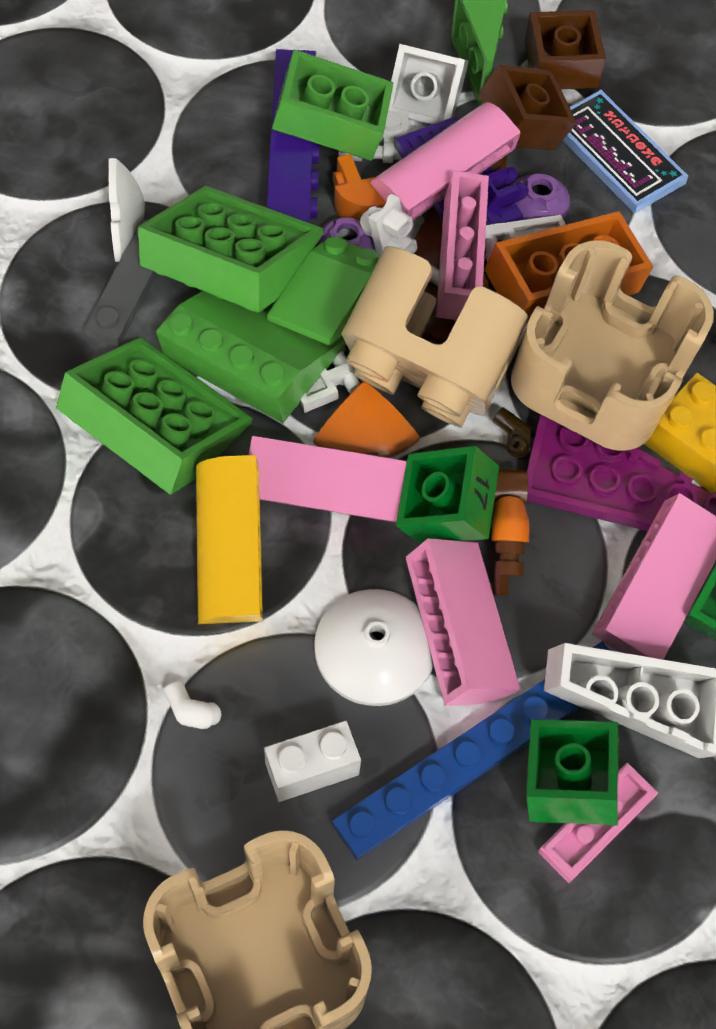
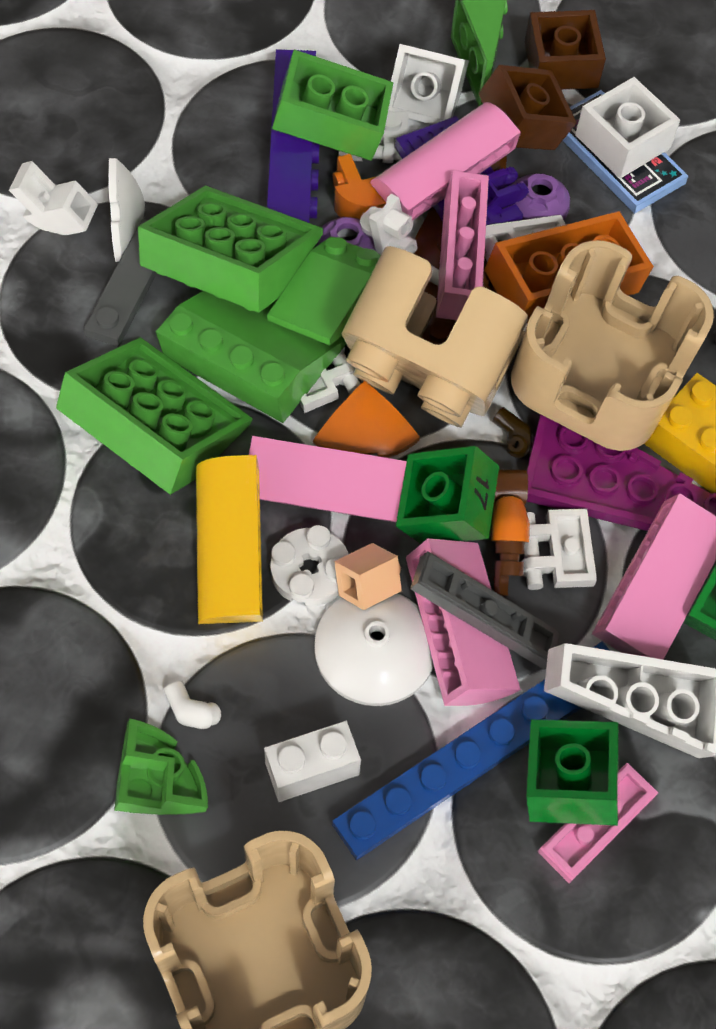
none -> white brick [9,161,98,235]
none -> bright green brick [114,719,208,815]
none -> white plate [270,525,348,606]
none -> light nougat brick [334,543,402,610]
none -> dark grey plate [410,551,560,670]
none -> white plate [521,509,597,590]
none -> white brick [575,77,680,179]

